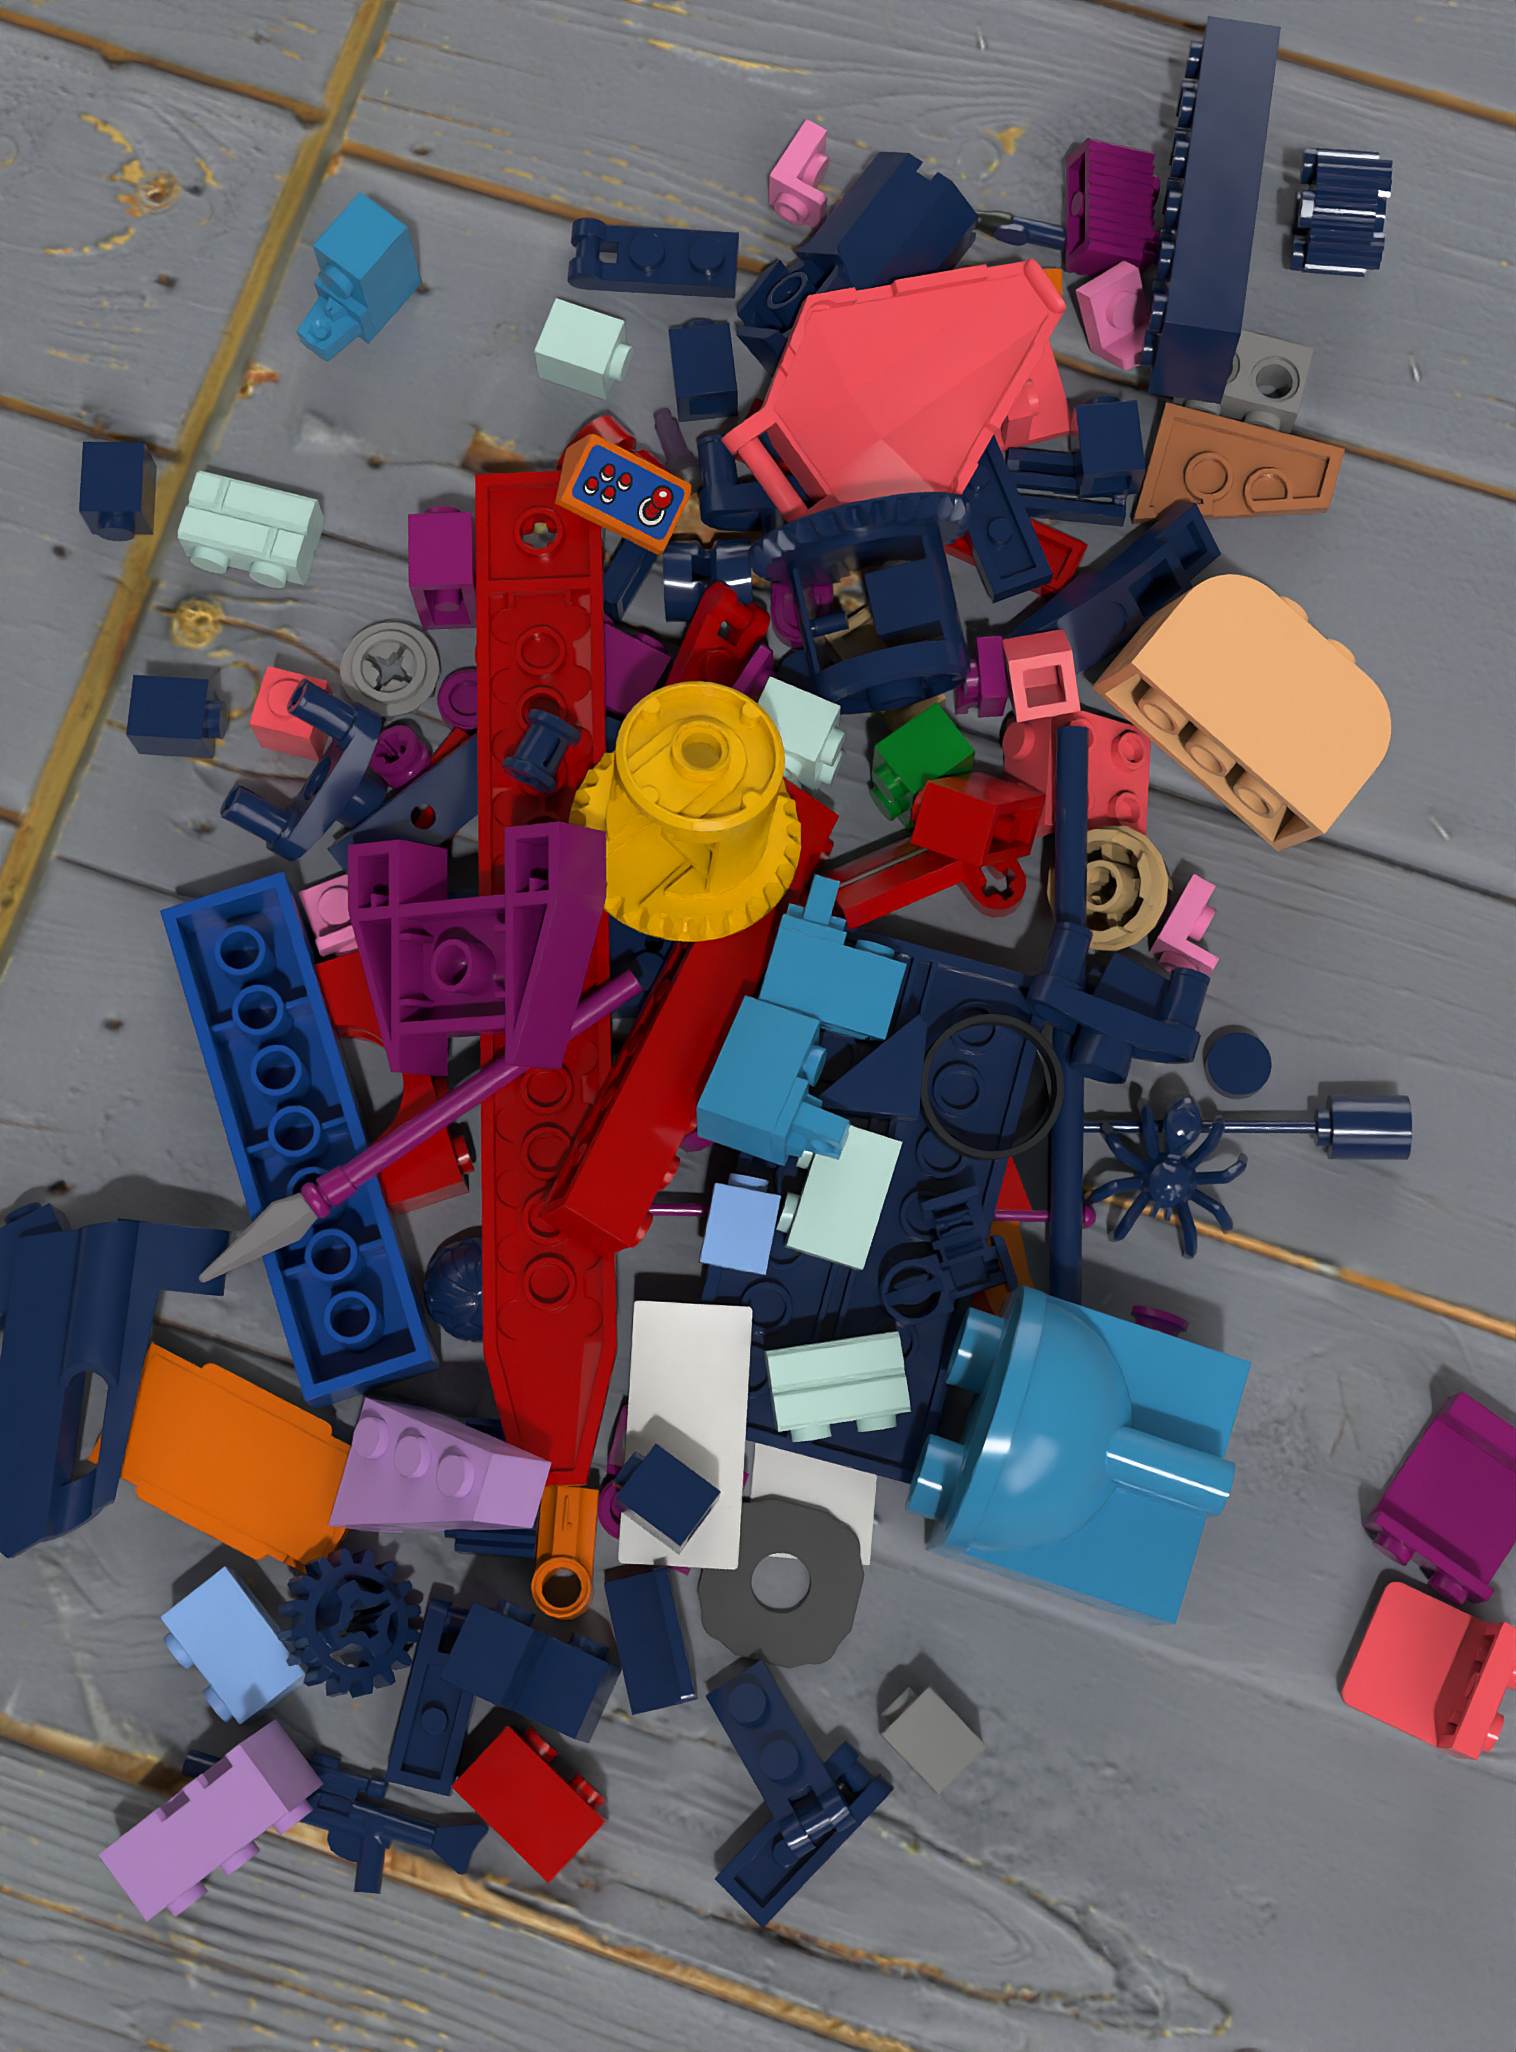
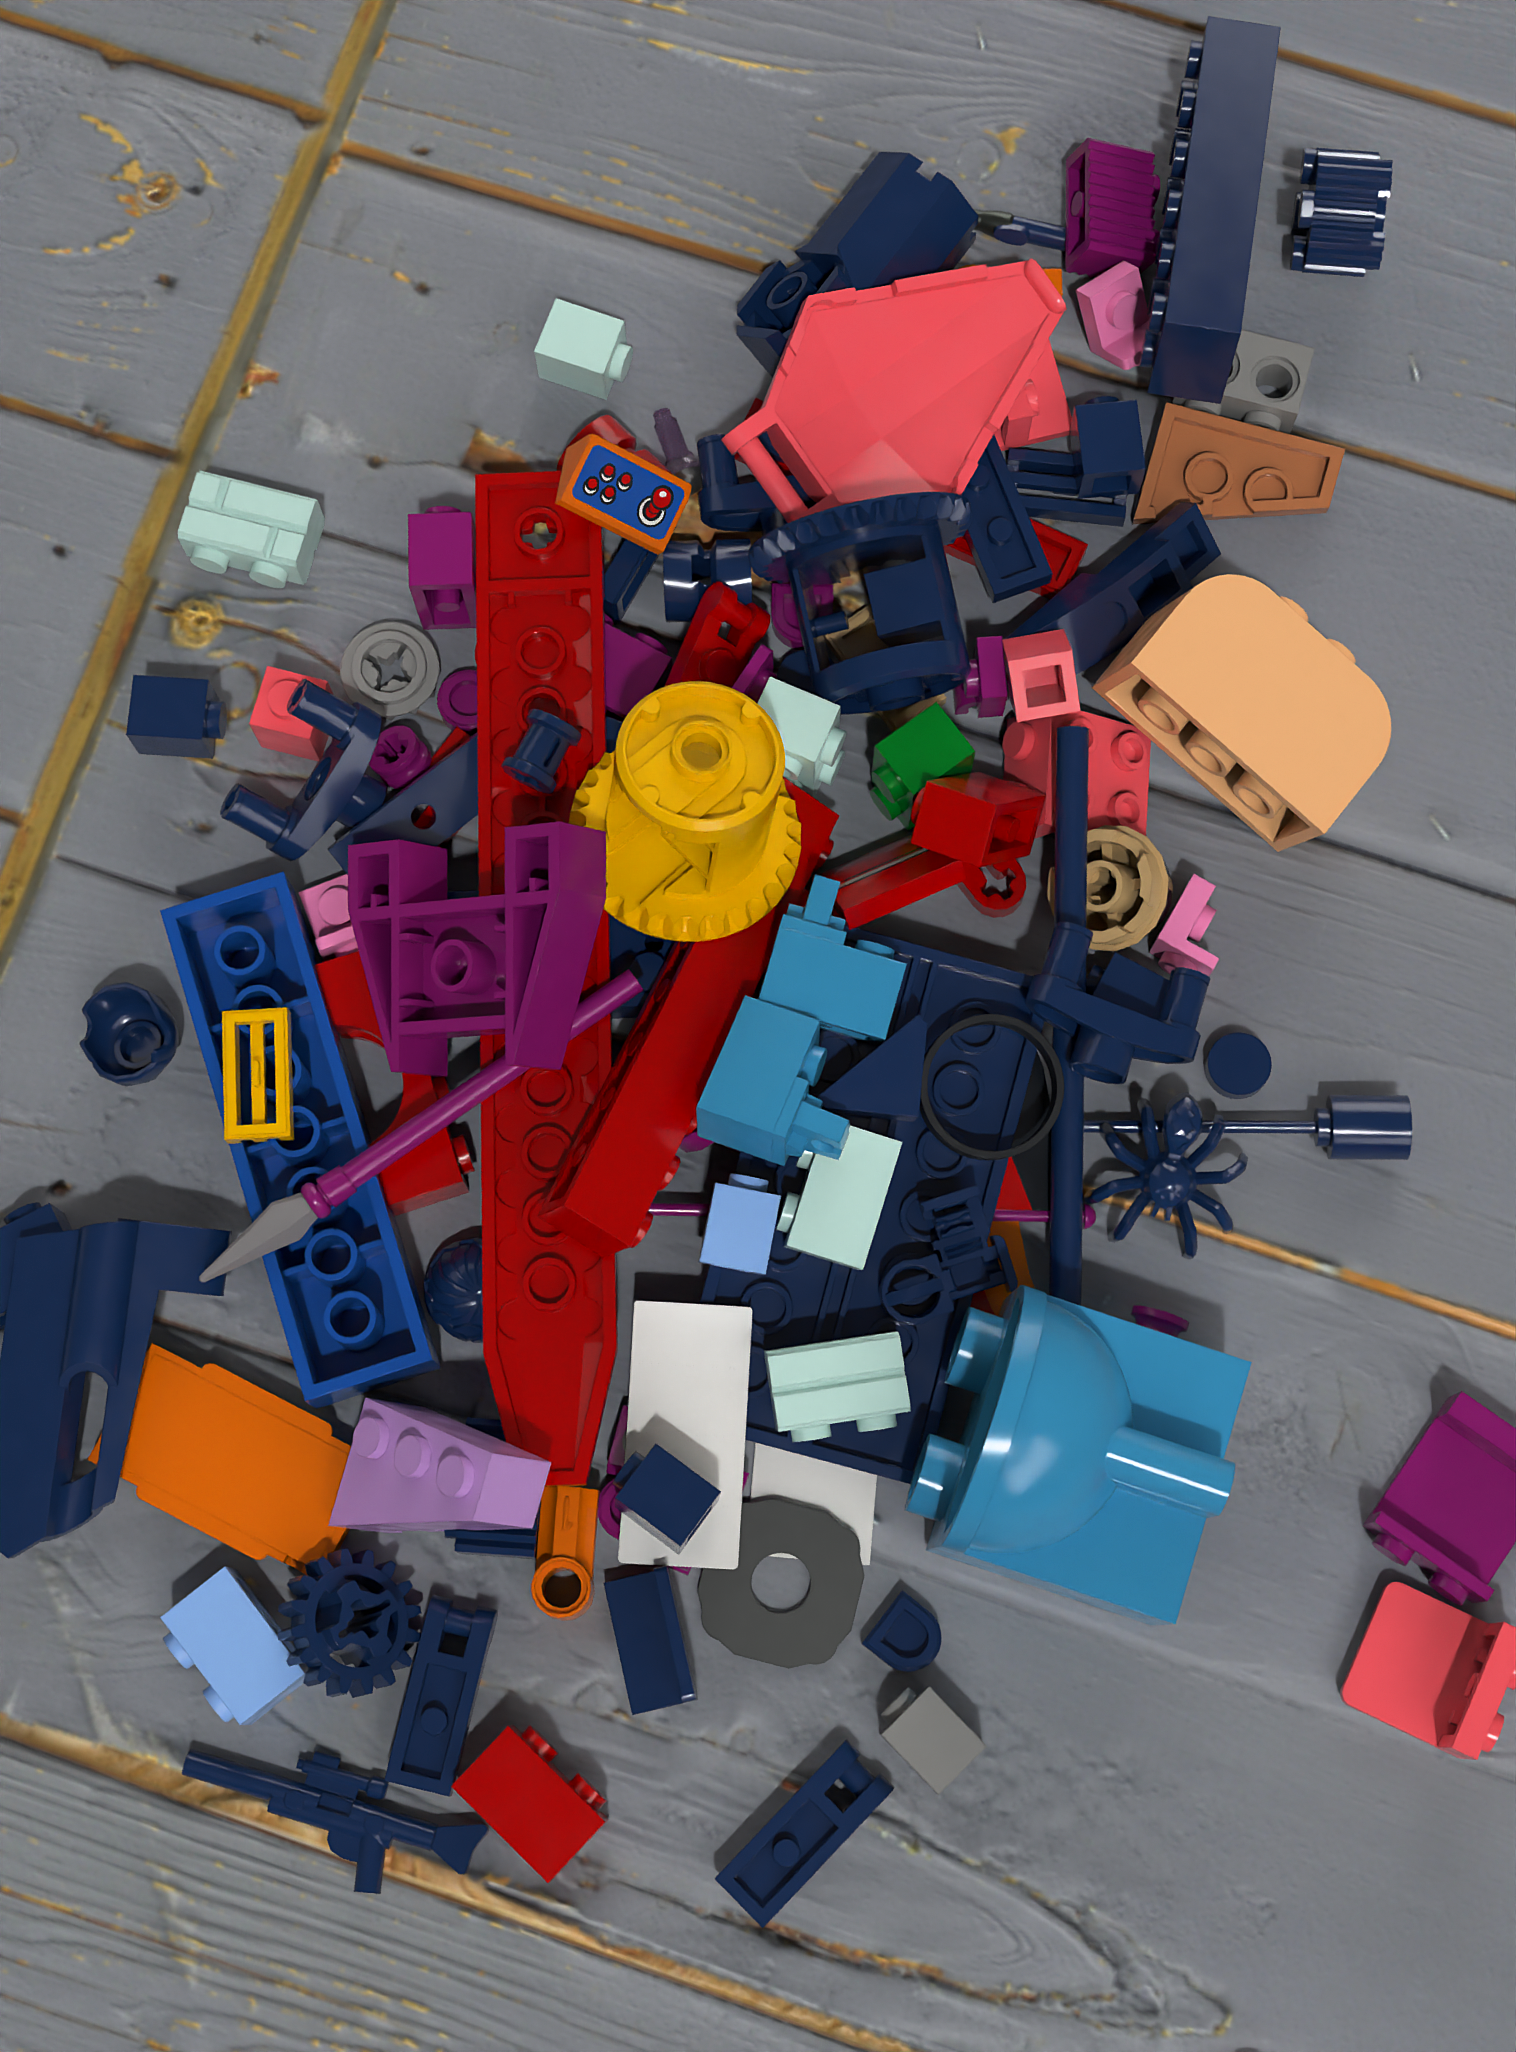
dark blue brick [79,442,157,541] -> none
lavender wedge [99,1719,323,1922] -> none
dark azure hinge [297,192,422,362] -> none
dark blue brick [439,1598,622,1743] -> none
dark blue plate [567,218,739,299] -> none
dark blue brick [669,320,738,423] -> none
dark blue plate [706,1660,857,1858] -> none
bright pink bracket [768,119,830,231] -> none
none -> dark blue hair [80,982,178,1087]
none -> yellow tile [222,1007,294,1144]
none -> dark blue tile [861,1590,942,1672]

